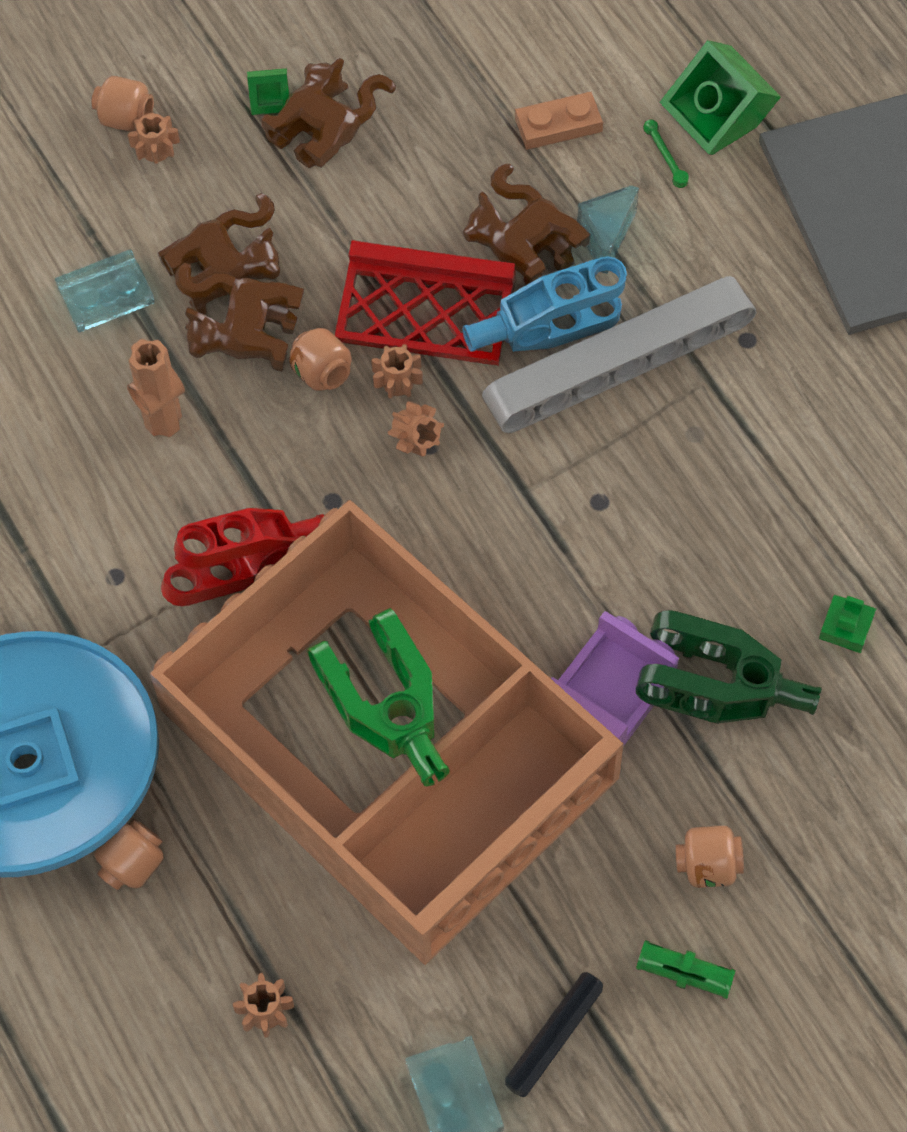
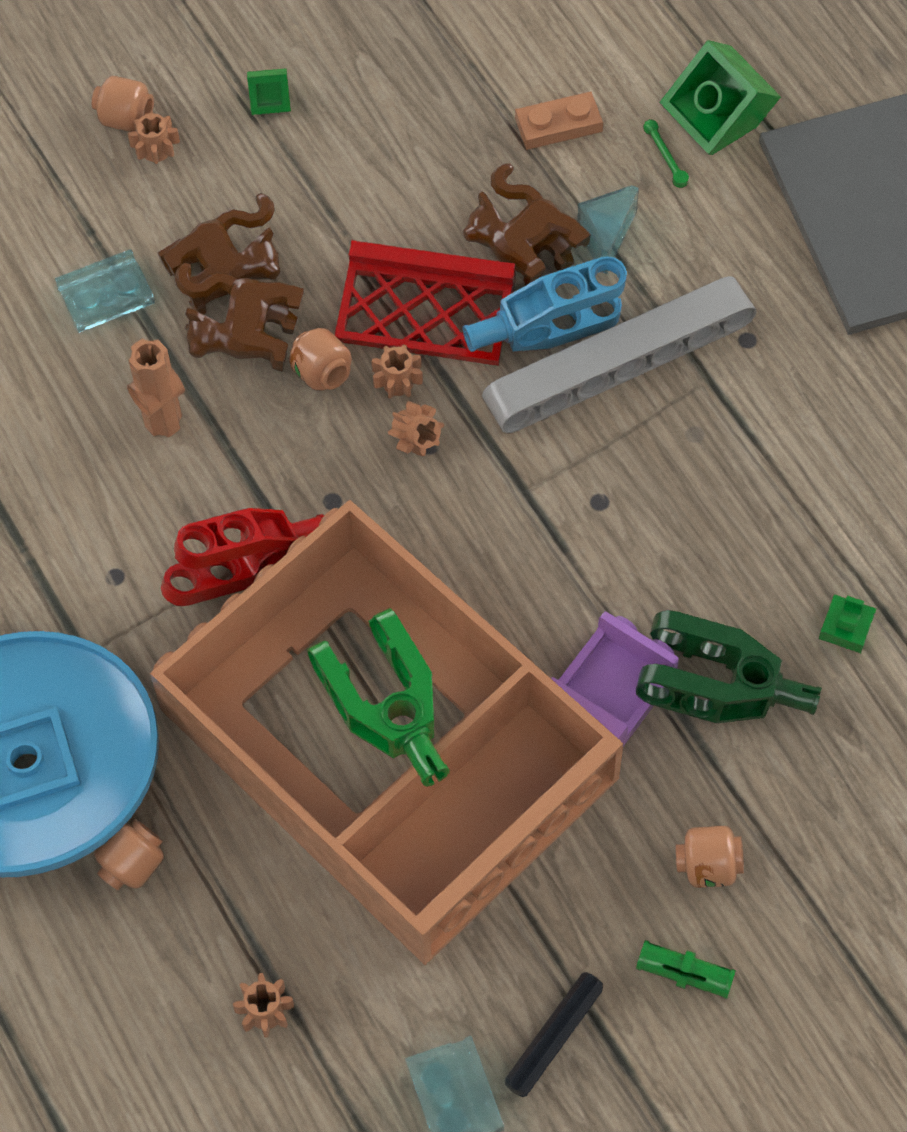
reddish brown animal [261,58,396,168] -> none

